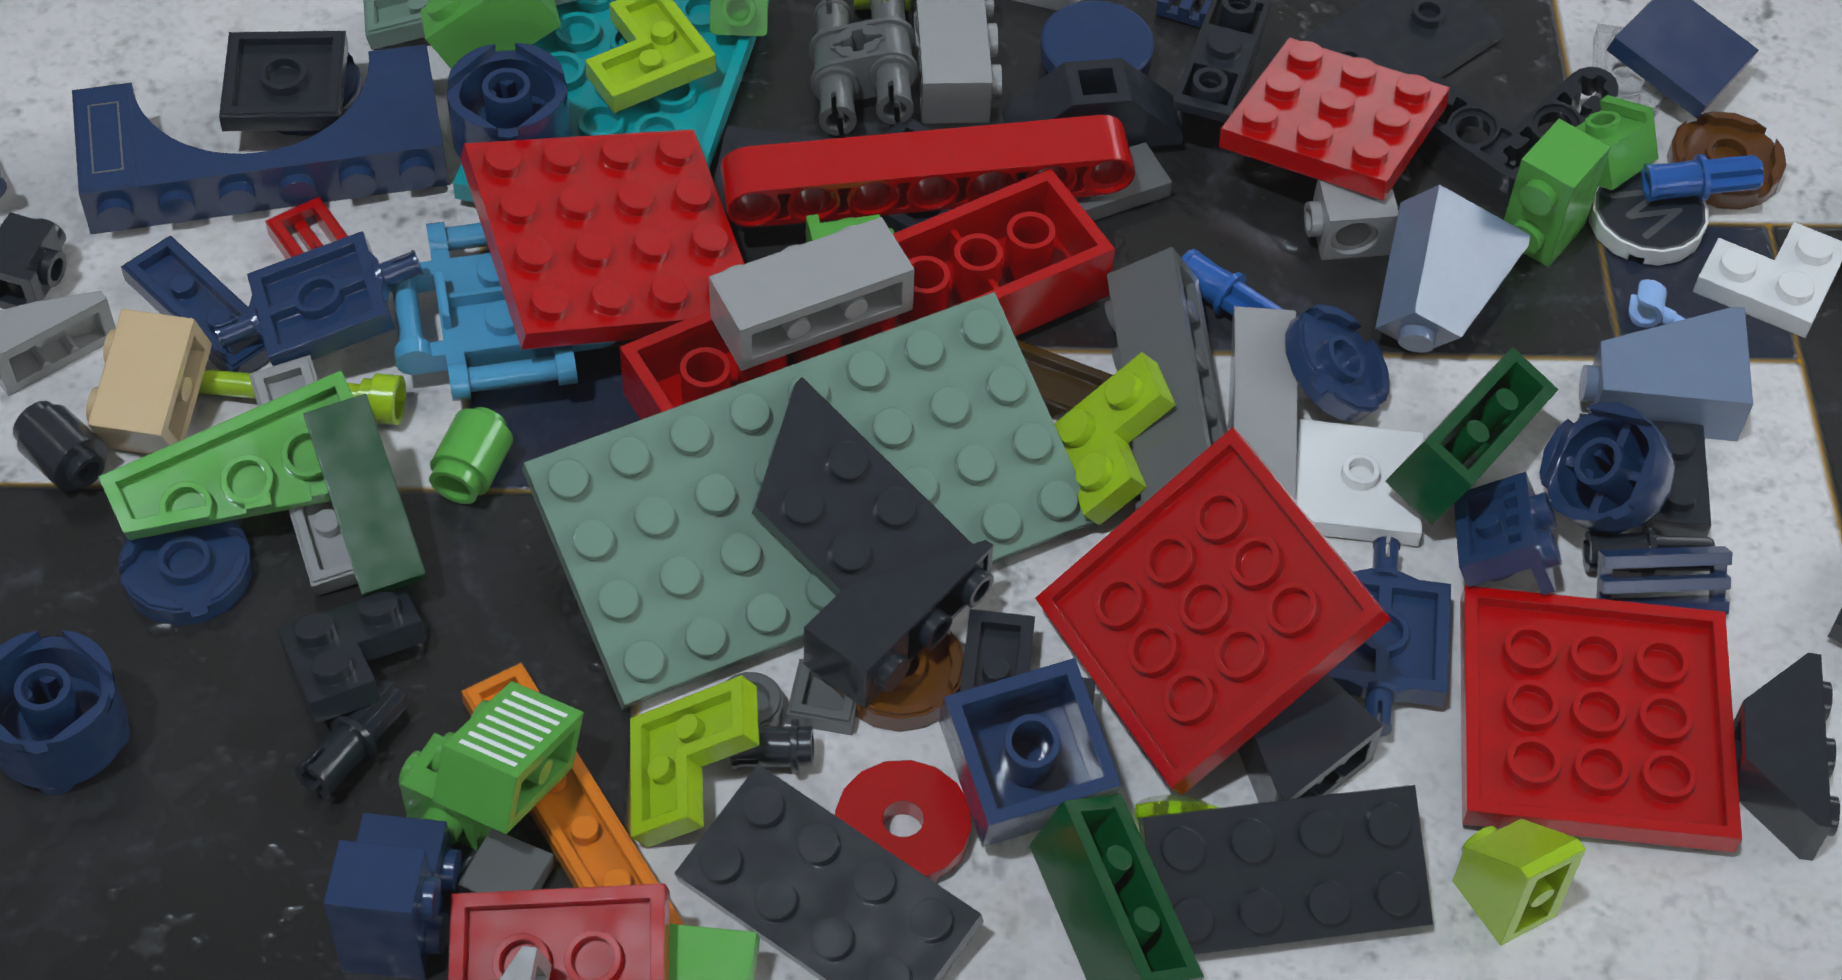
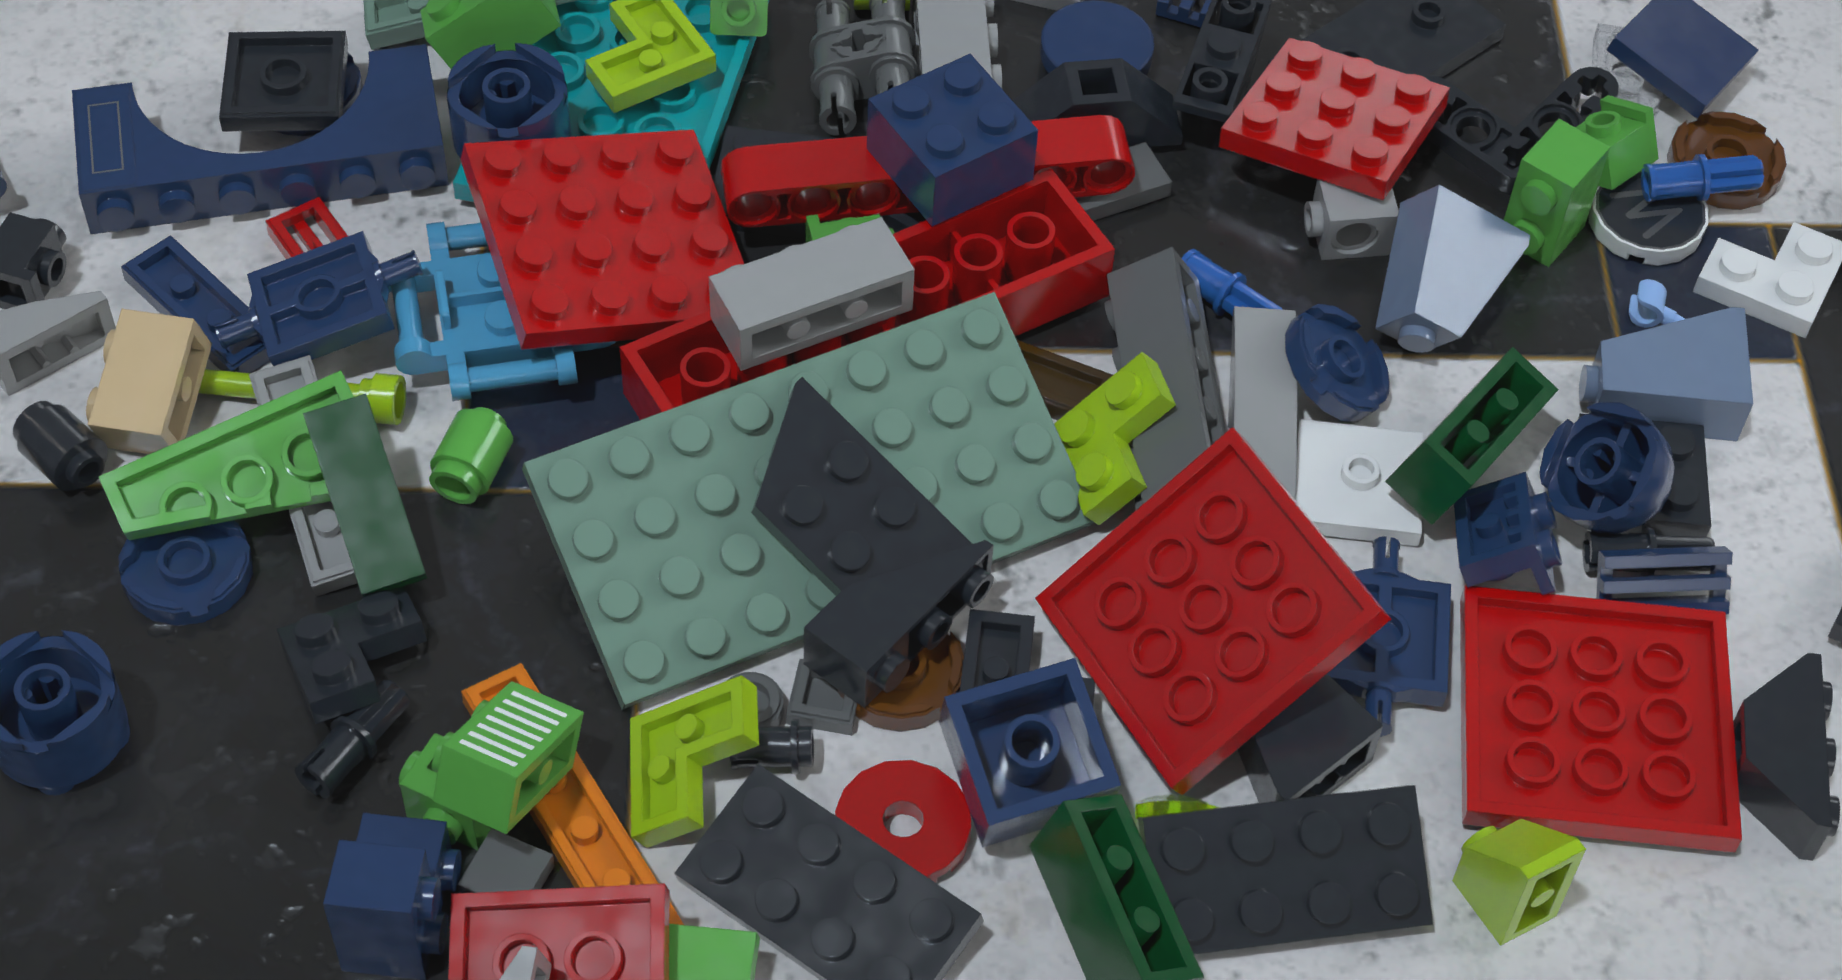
none -> dark blue brick [867,53,1038,227]

